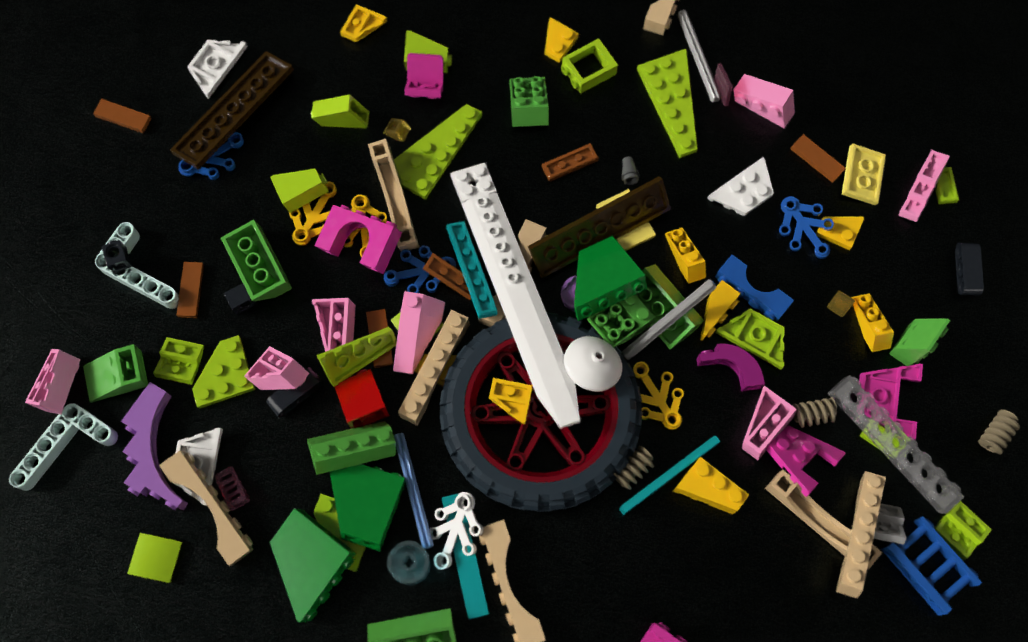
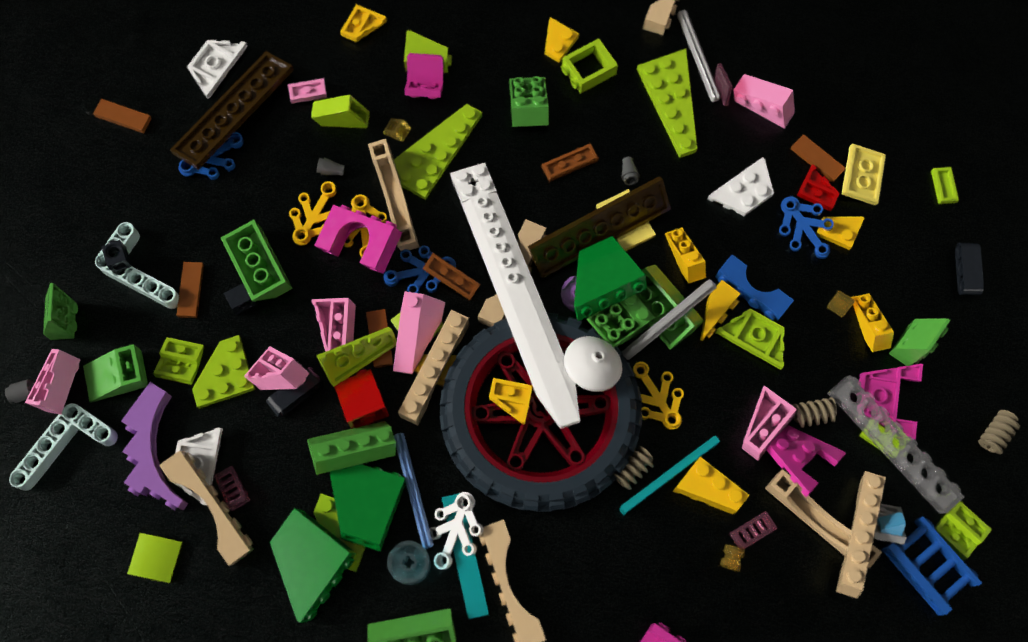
lime slope [270,169,329,213] -> none
teal tile [446,221,498,319] -> none
magenta arch [696,344,765,391] -> none
bright pink slope [899,150,950,222] -> none
none -> dark grey brick [5,379,35,403]
none -> bright green slope [43,283,78,340]
none -> bright pink plate [288,79,327,104]
none -> dark grey cone [317,157,345,176]
none -> clear yellow wheel [720,545,745,571]
none -> clear pink slope [729,511,777,551]
none -> red wing [797,164,840,211]
none -> dark azure slope [878,512,906,536]

